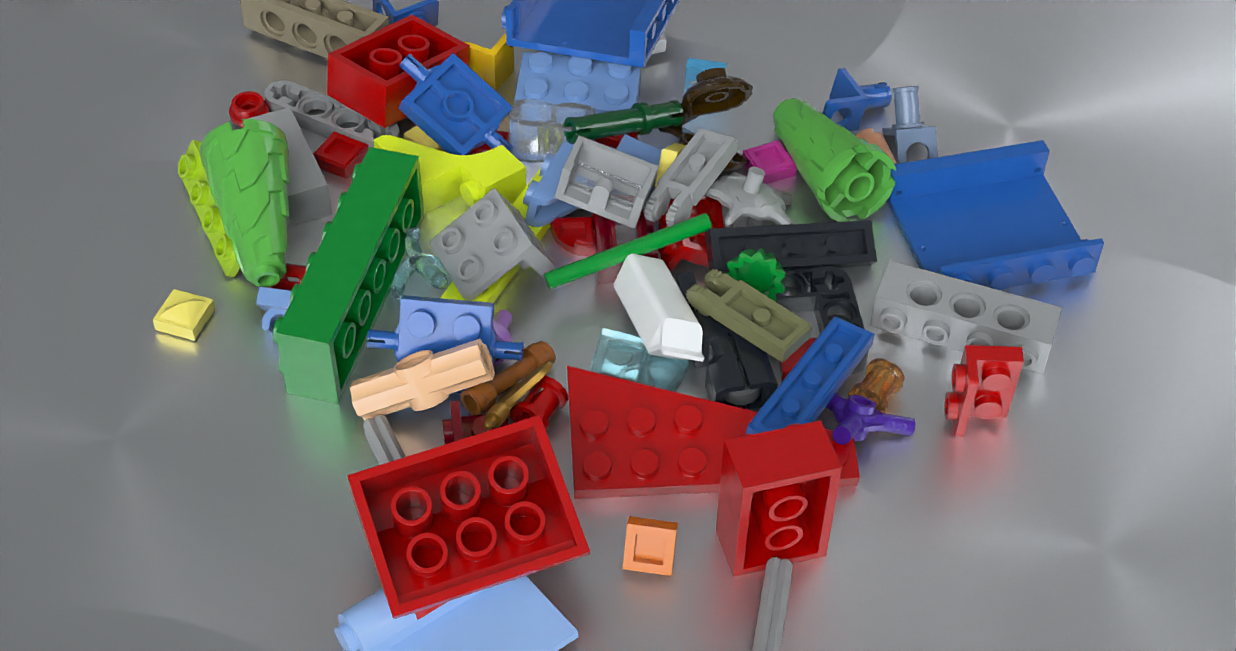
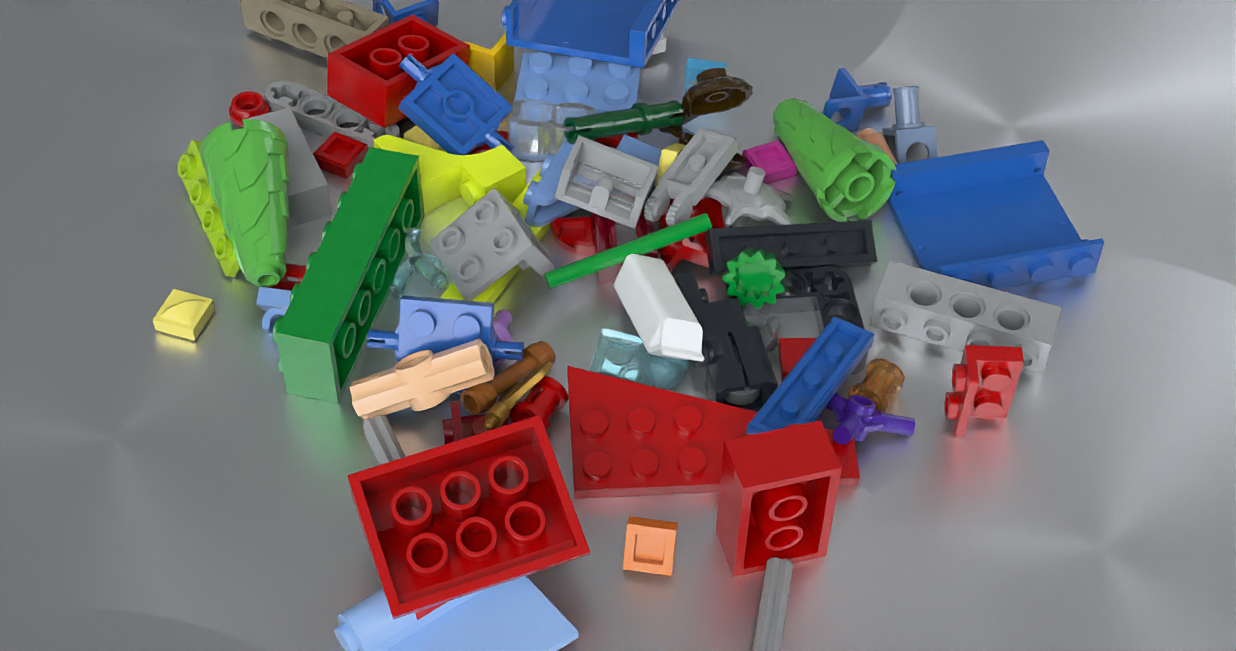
olive hinge [686,269,812,363] -> none

